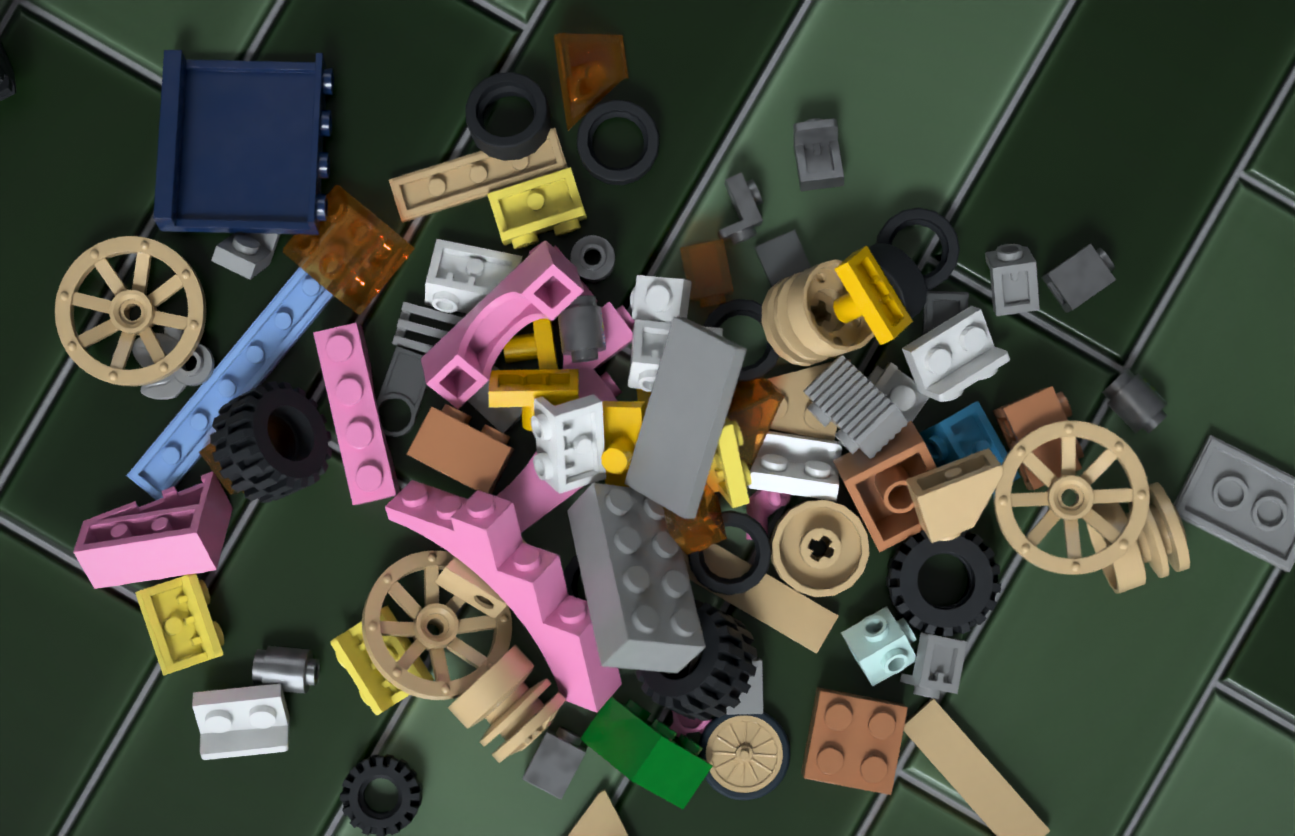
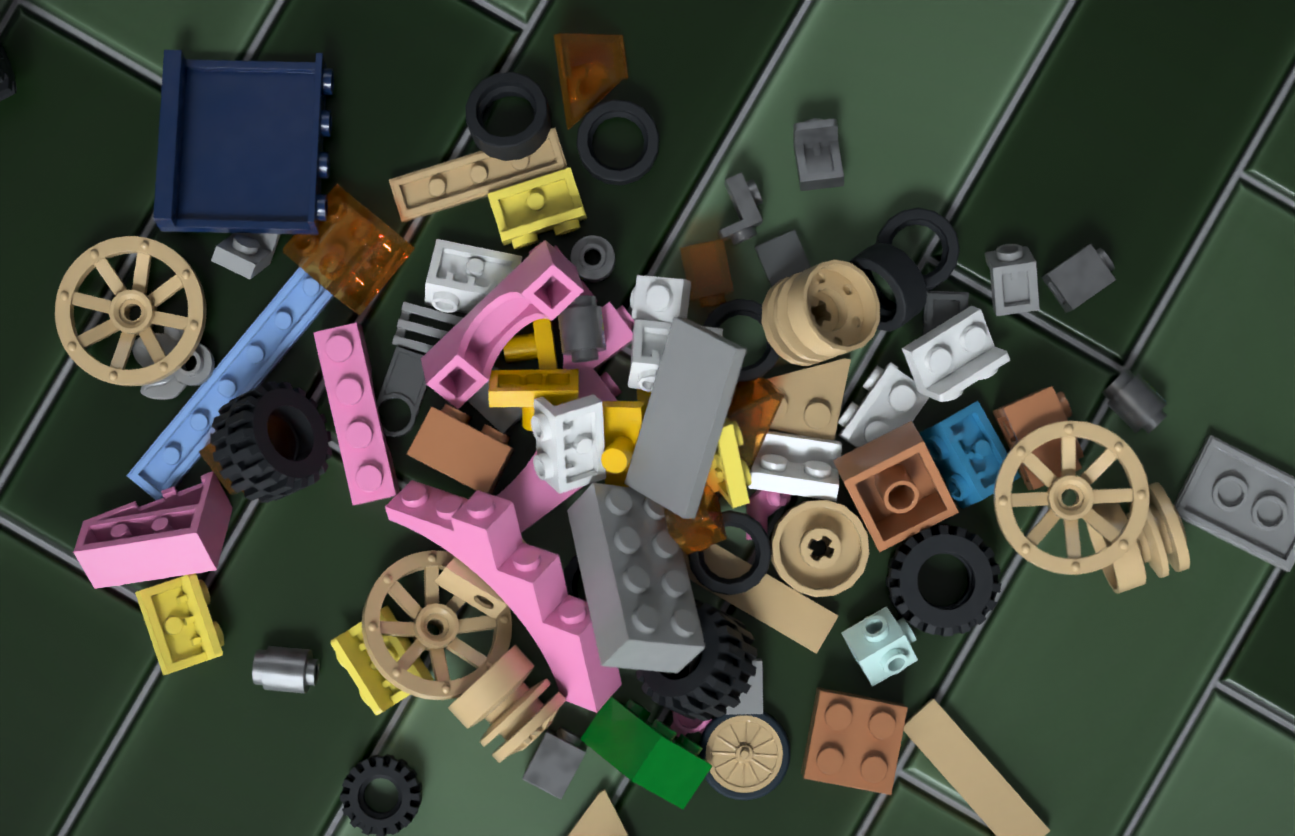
white bracket [192,683,290,760] -> none
light grey brick [803,354,908,459] -> none
yellow tile [833,245,913,345] -> none
light grey bracket [900,633,967,699] -> none
tan slope [906,448,1004,543] -> none

